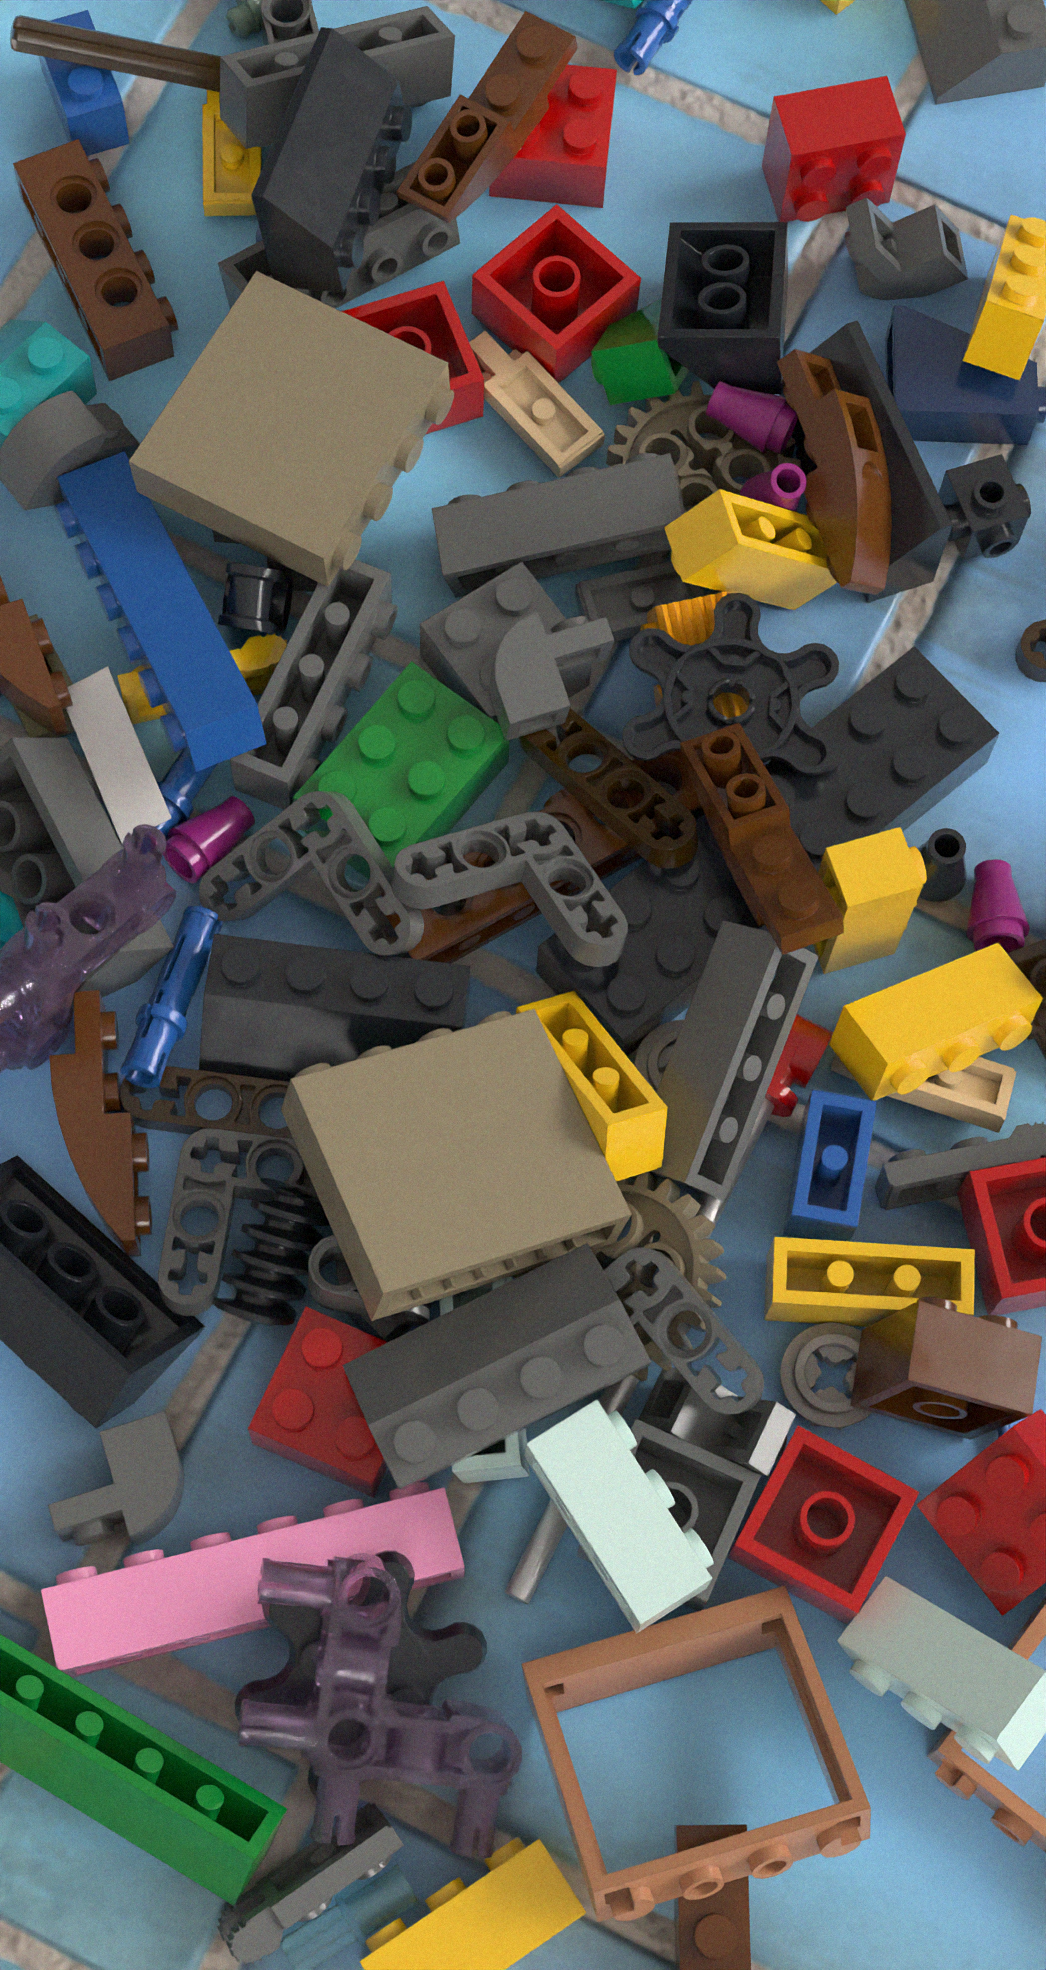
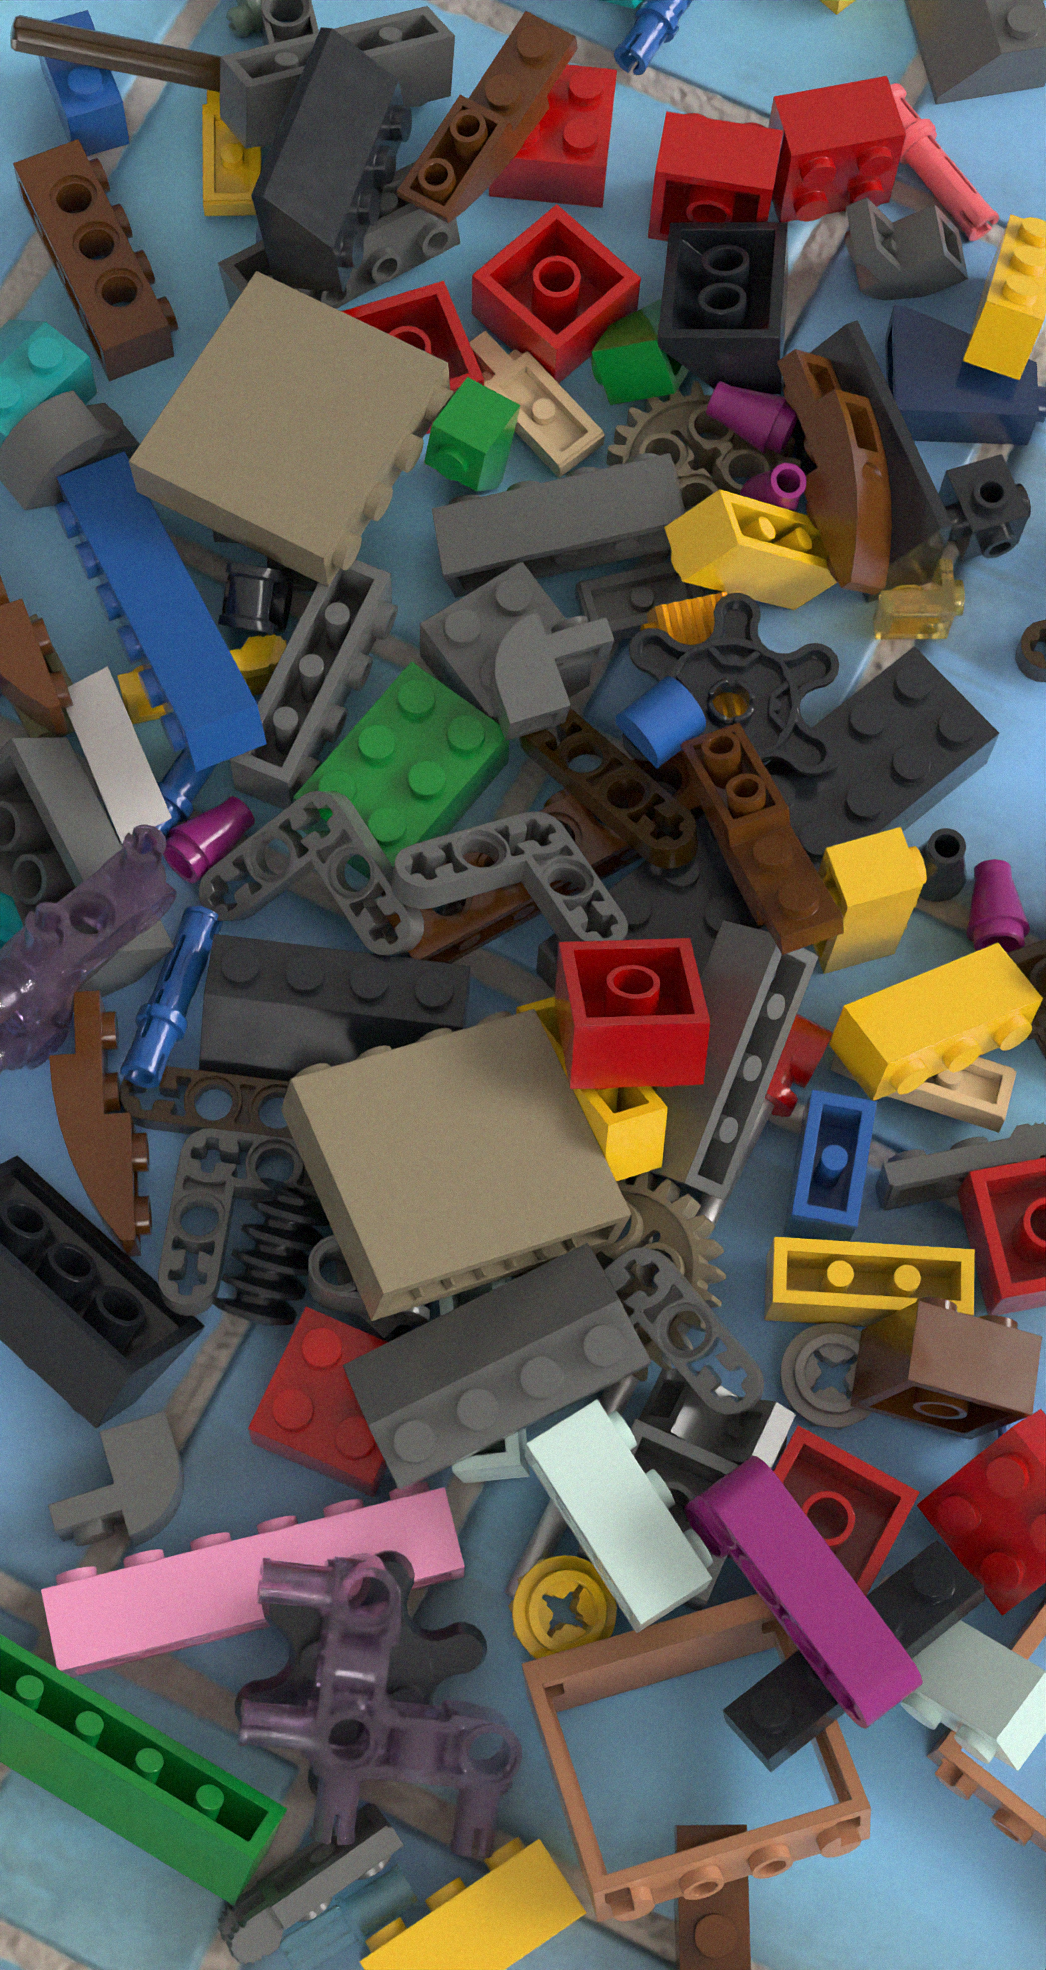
none -> green slope [424,377,521,492]
none -> yellow gear [508,1555,617,1659]
none -> red brick [555,938,710,1090]
none -> blue brick [615,676,706,769]
none -> red brick [648,111,783,242]
none -> magenta beam [684,1456,923,1729]
none -> black plate [723,1540,985,1772]
none -> clear yellow bracket [873,559,965,640]
none -> coral pin [890,83,999,241]

